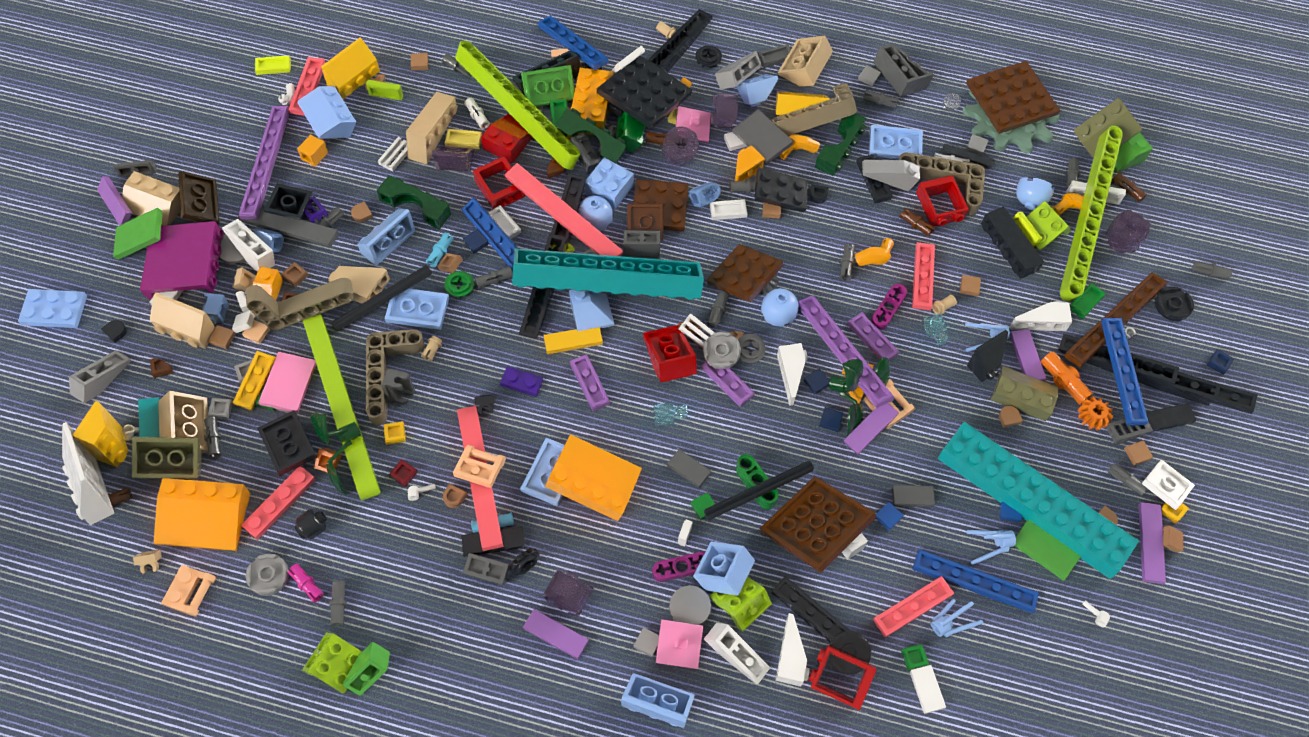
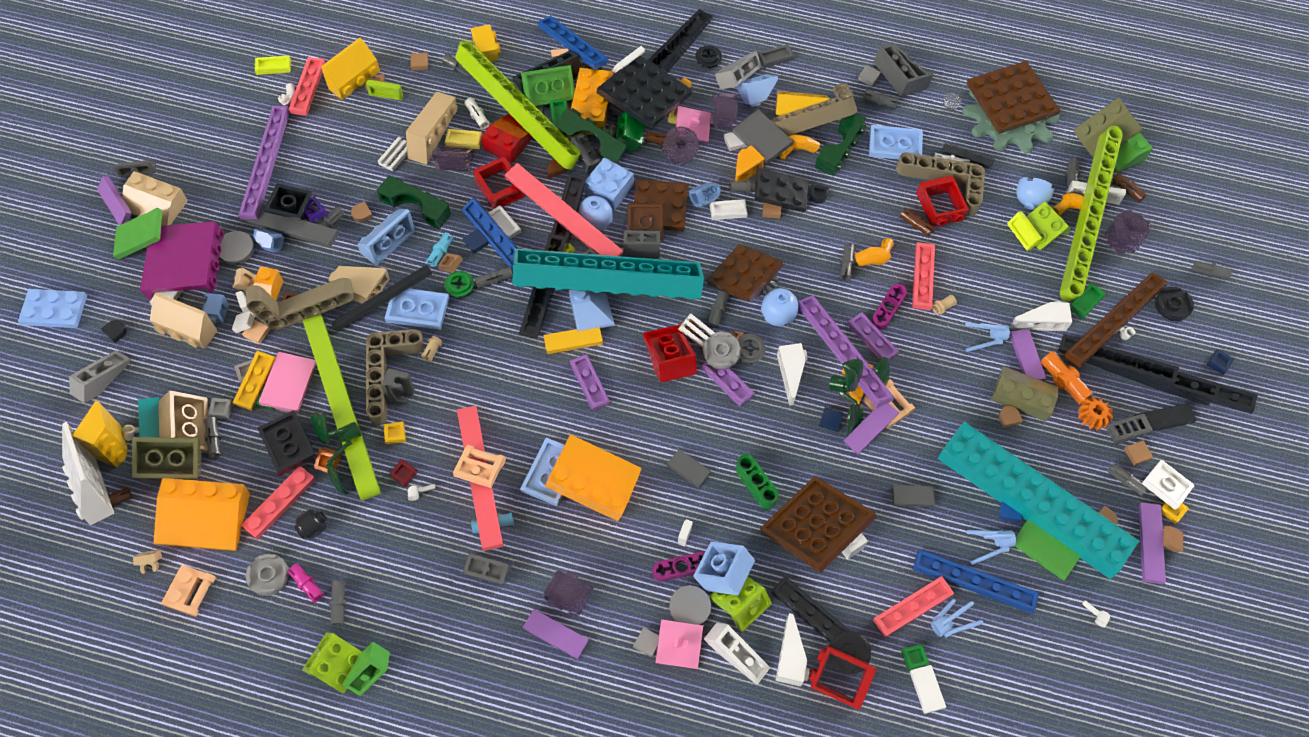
reddish brown tile [149,358,174,379] -> none
dark brown tile [178,170,220,225] -> none
medium nougat tile [208,325,236,349] -> none
white slope [222,219,275,272] -> none
medium nougat tile [281,262,309,287] -> none
light orange brick [297,134,328,167] -> none
light blue slope [298,86,356,139] -> none
medium nougat tile [443,484,468,508] -> none
black tile [461,526,525,557] -> none
black tile [474,394,496,414] -> none
dark purple plate [500,366,543,397] -> none
black gear [510,548,540,575] -> none
light blue slope [621,673,695,728] -> none
clear light blue plate [653,403,688,425] -> none
tan pin [656,21,676,39] -> none
green tile [690,492,715,520] -> none
black axle [704,460,814,520] -> none
tan slope [778,36,833,87] -> none
dark blue tile [803,368,830,395] -> none
black plate [856,154,892,203] -> none
light grey slope [862,160,920,191] -> none
blue tile [876,502,904,531] -> none
clear light blue plate [922,314,948,347] -> none
medium nougat tile [960,275,981,297] -> none
light grey tile [966,134,989,155] -> none
black slope [967,330,1008,382] -> none
black brick [981,206,1044,279] -> none
blue tile [1101,318,1149,425] -> none
none -> yellow brick [471,24,501,62]

